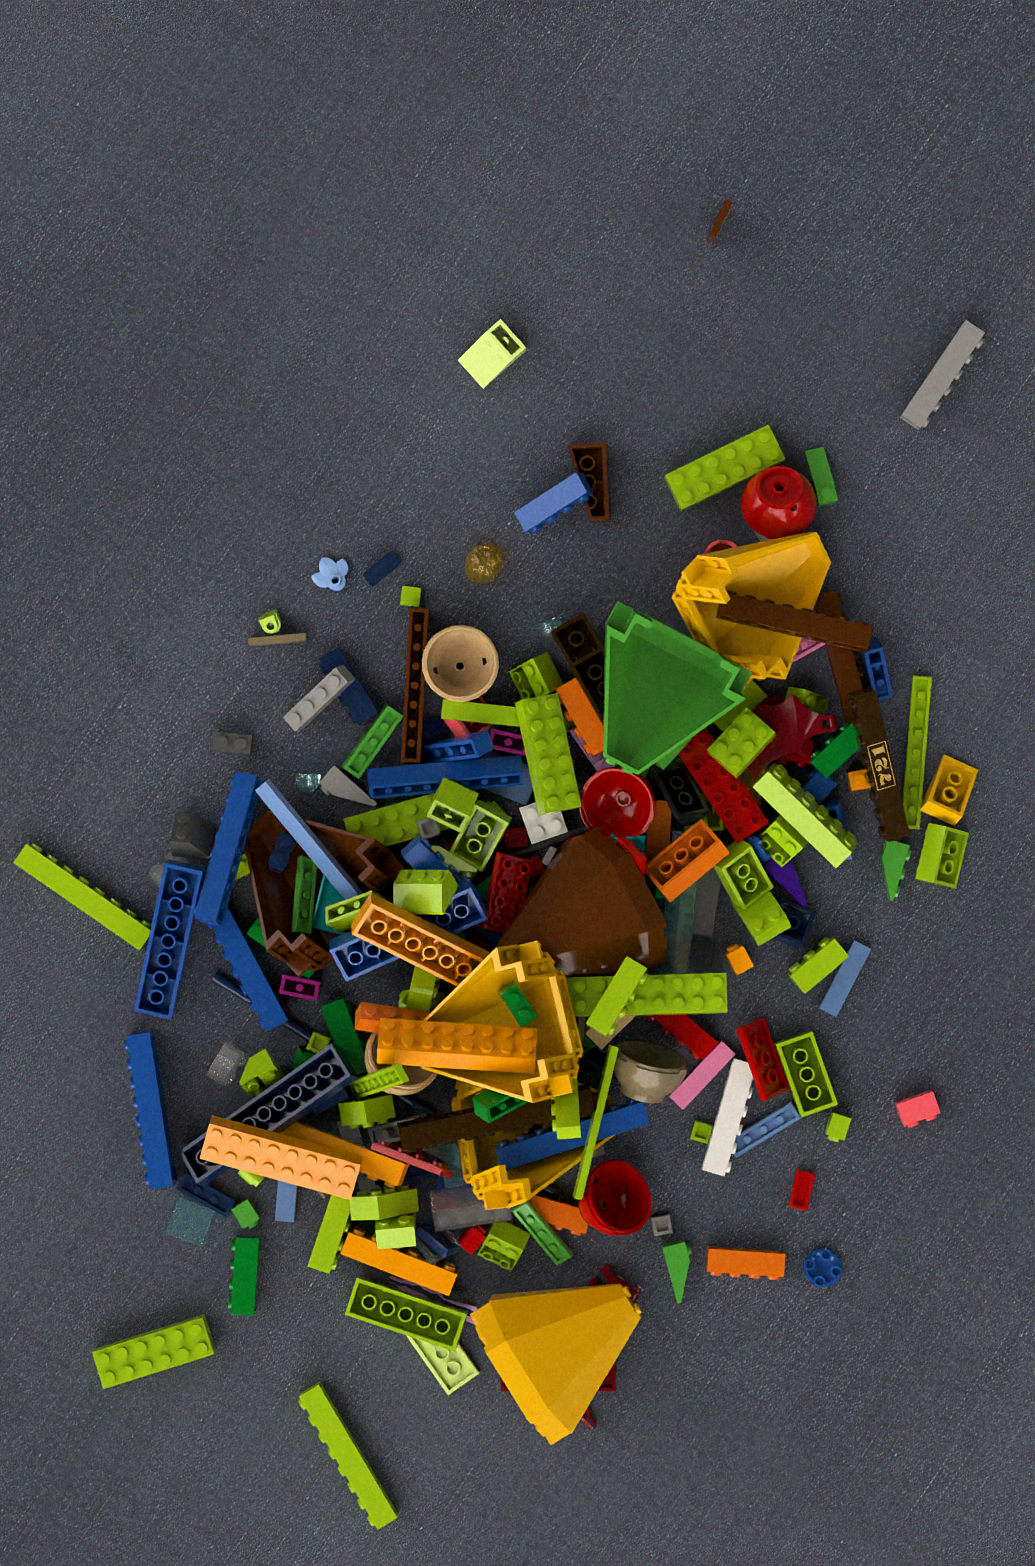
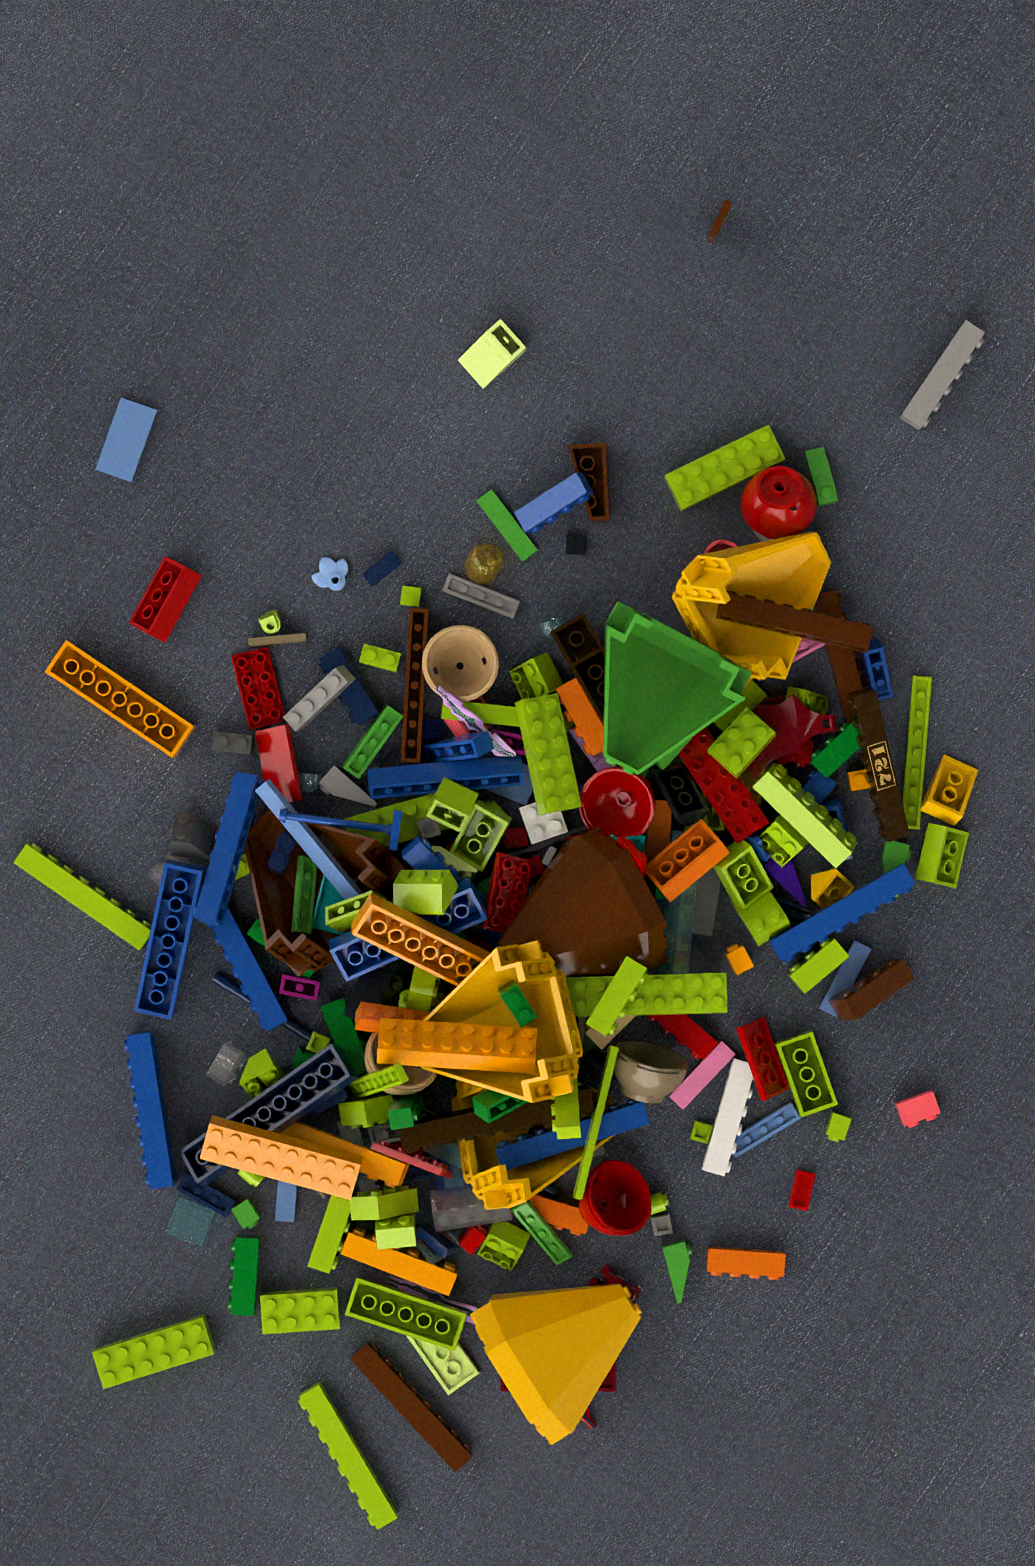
blue dish [804,1248,842,1287] -> none
none -> light orange brick [45,640,196,758]
none -> medium blue tile [95,398,158,483]
none -> red slope [129,556,201,643]
none -> red tile [231,646,286,730]
none -> red tile [255,724,303,803]
none -> lime brick [260,1287,341,1334]
none -> blue tile [279,808,402,850]
none -> black slope [343,967,407,1020]
none -> reddish brown brick [350,1341,473,1473]
none -> lime brick [359,644,402,673]
none -> green brick [388,1092,425,1130]
none -> lavender sword [435,685,516,757]
none -> light grey tile [442,573,520,619]
none -> bright green tile [476,489,538,562]
none -> black tile [566,535,586,555]
none -> lime brick [651,1192,669,1215]
none -> blue brick [769,864,915,963]
none -> yellow slope [811,868,855,909]
none -> reddish brown wedge [828,958,915,1020]

